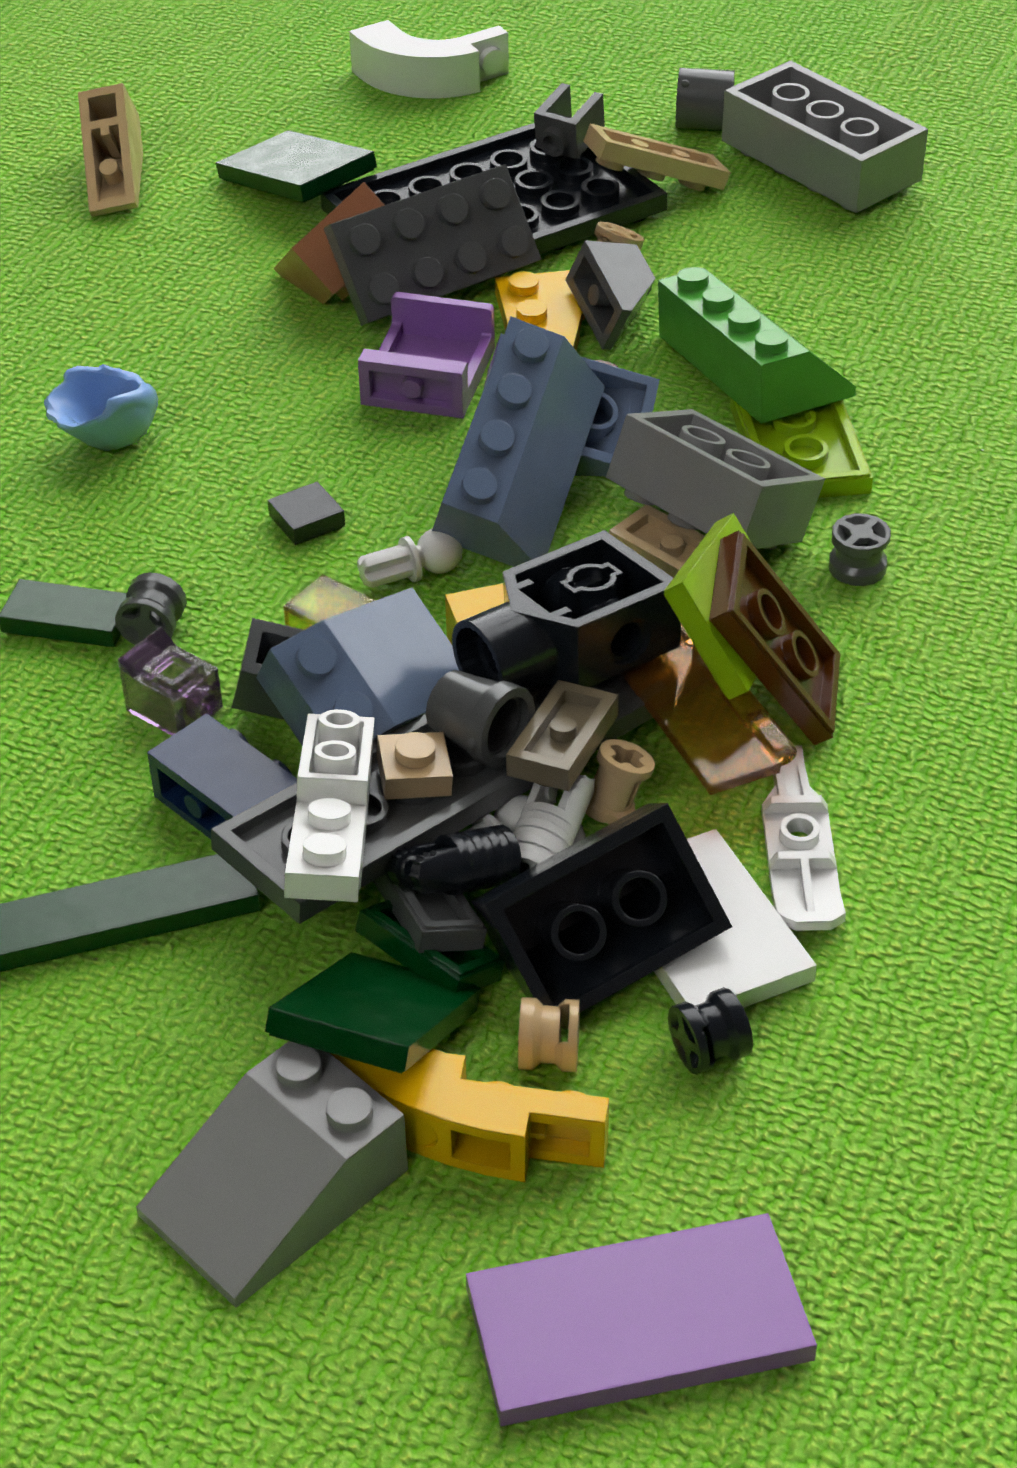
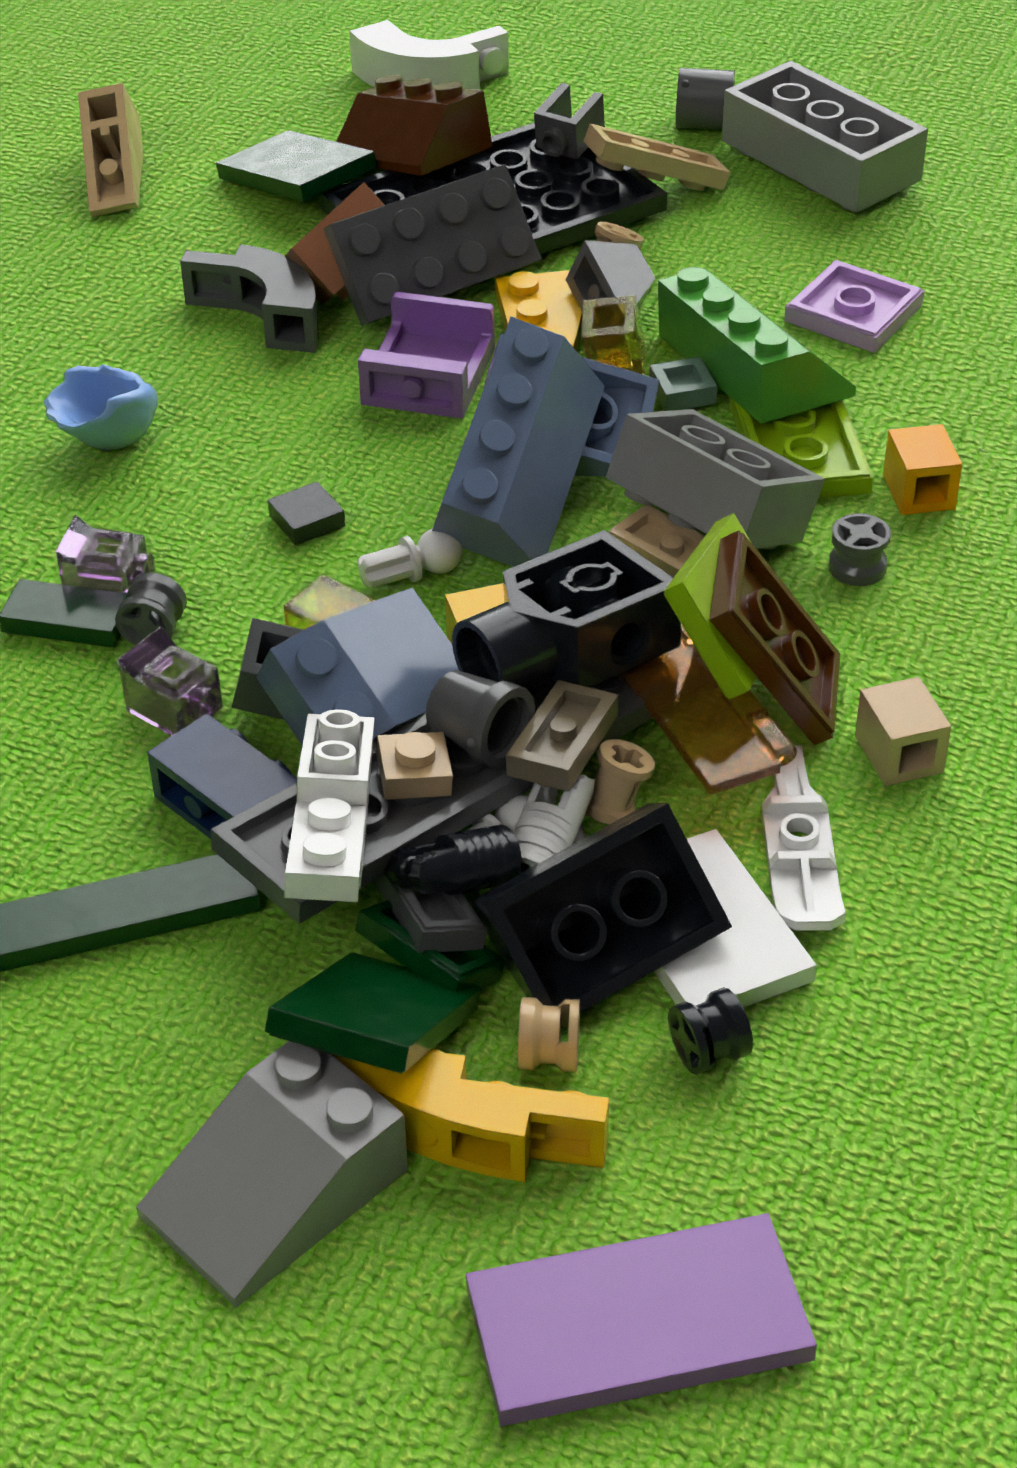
none -> window [56,515,155,593]
none -> dark grey arch [180,244,319,353]
none -> reddish brown slope [336,75,493,176]
none -> clear yellow brick [581,295,645,375]
none -> sand green plate [649,357,718,411]
none -> lavender tile [784,260,925,353]
none -> tan brick [855,677,951,786]
none -> light orange brick [883,424,962,515]

